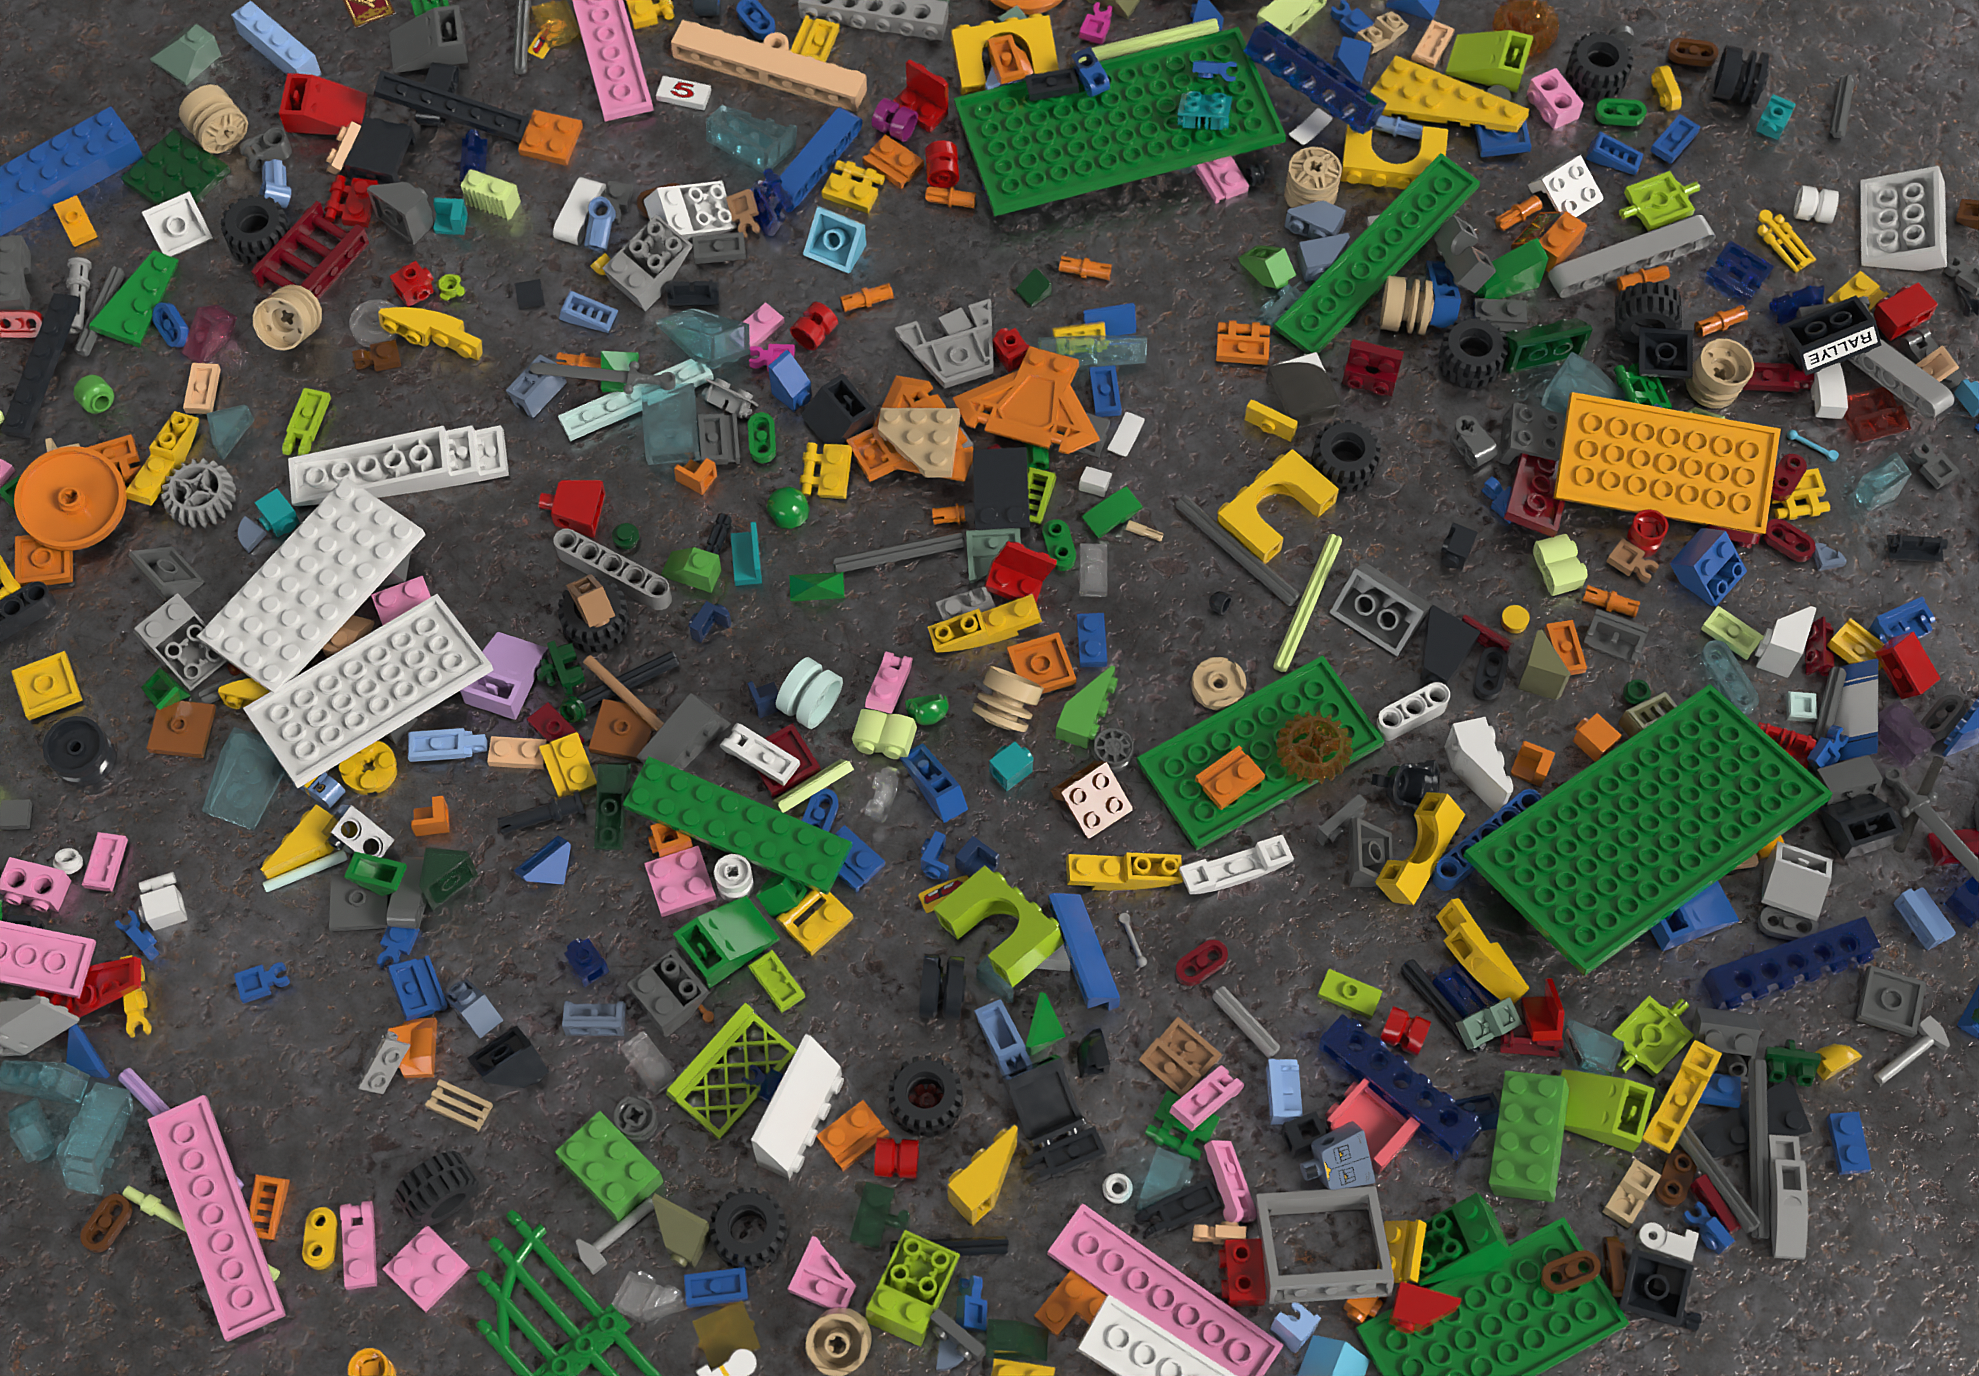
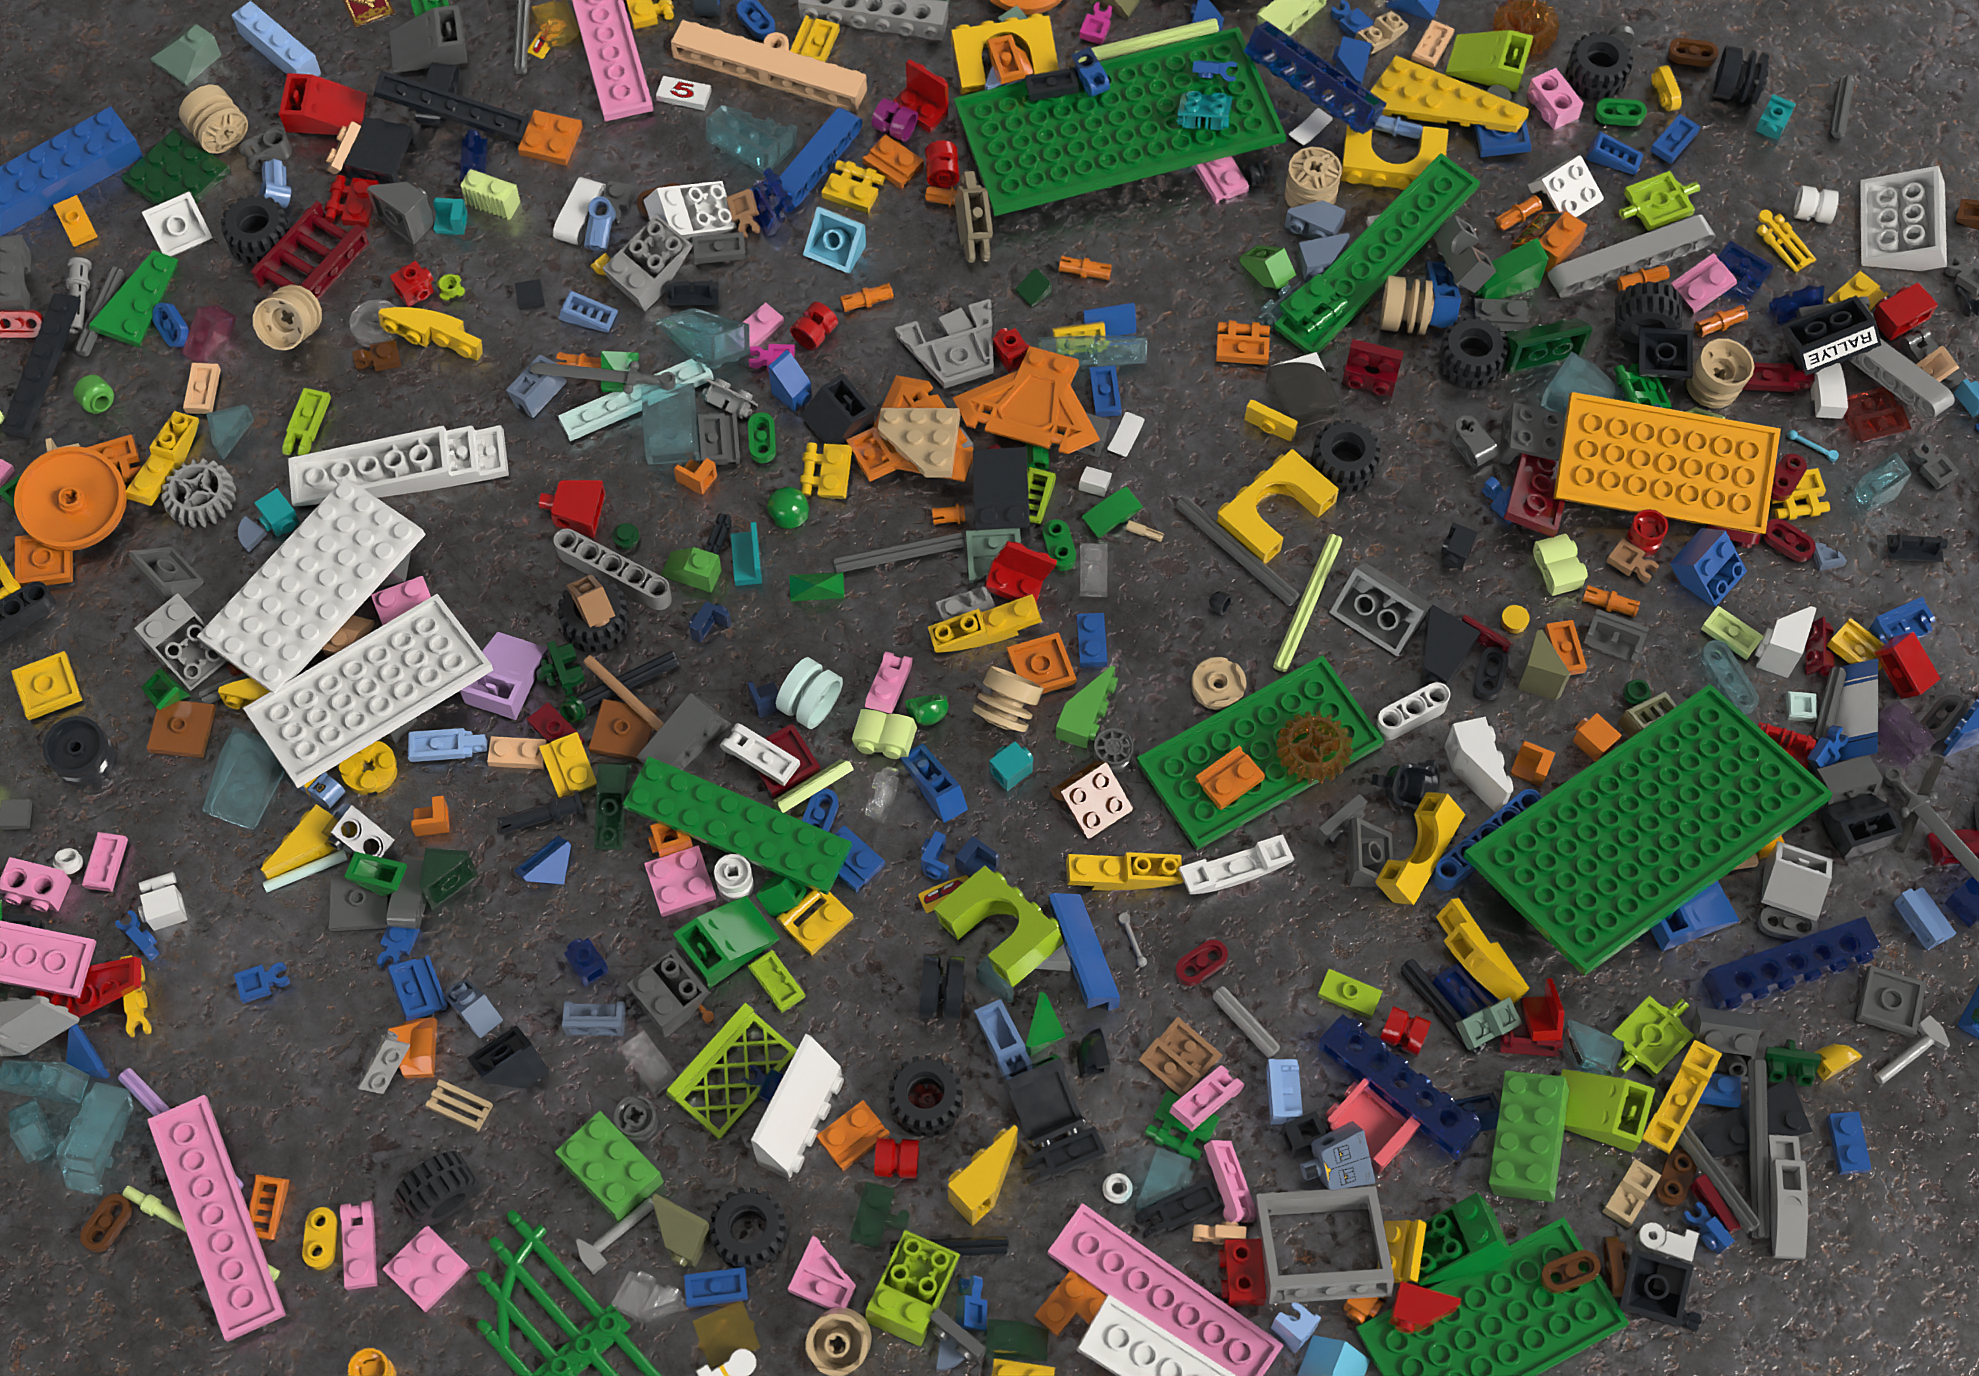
none -> dark tan hinge [954,171,993,262]
none -> green plate [1279,274,1348,336]
none -> bright pink plate [1671,253,1737,314]

